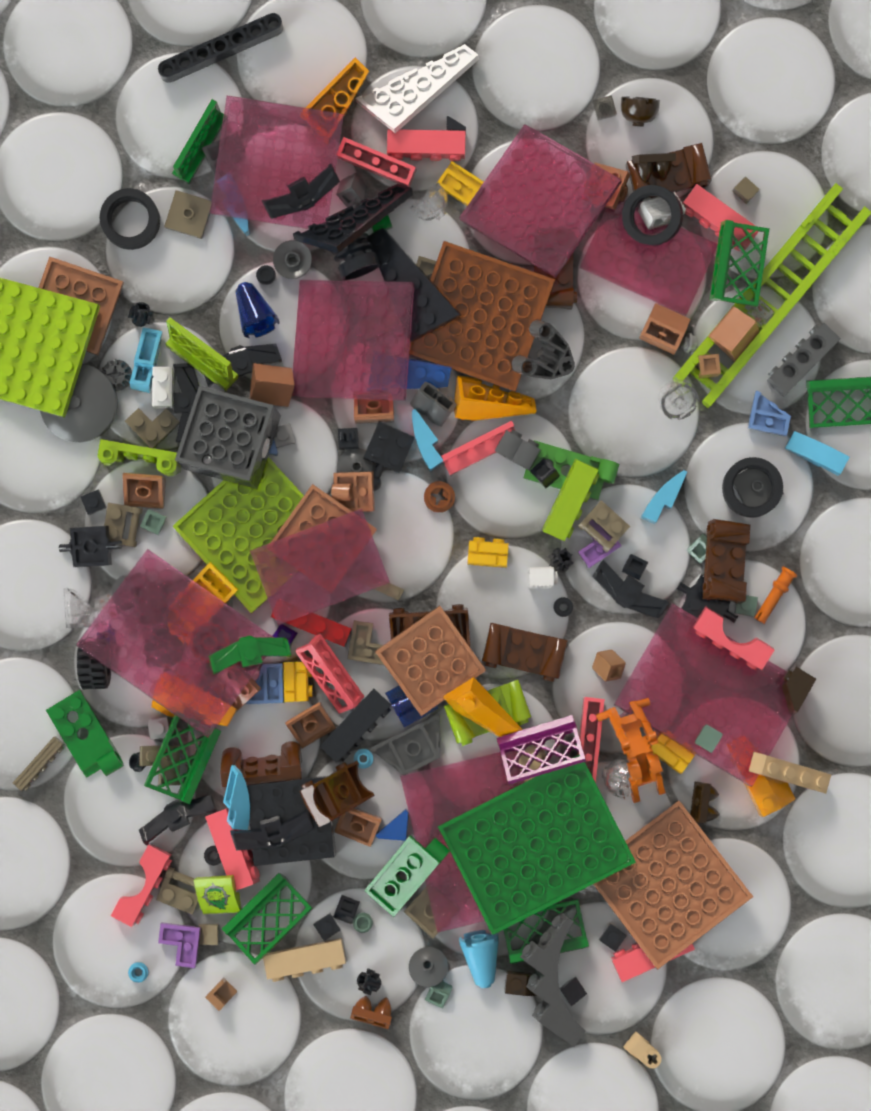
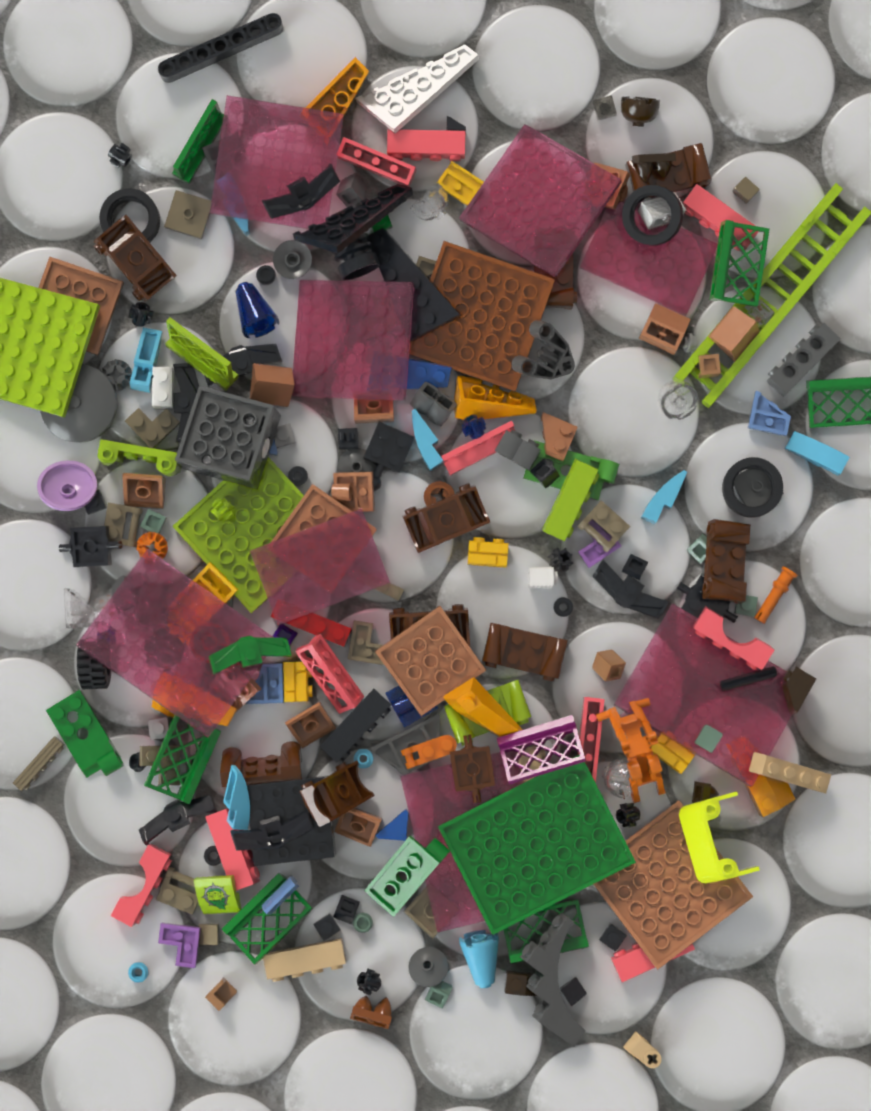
none -> lavender dish [37,460,97,511]
none -> reddish brown piece [93,214,177,302]
none -> black gear [108,143,132,168]
none -> orange gear [136,532,168,563]
none -> lime gear [210,497,234,521]
none -> medium blue slope [262,876,299,915]
none -> black plate [288,466,308,486]
none -> orange plate [400,735,457,769]
none -> reddish brown piece [402,483,491,553]
none -> reddish brown plate [449,734,495,803]
none -> clear blue gear [462,415,486,439]
none -> nougat wing [541,412,578,461]
none -> black gear [616,803,640,827]
none -> neon yellow windscreen [679,791,760,884]
none -> black axle [720,666,777,691]

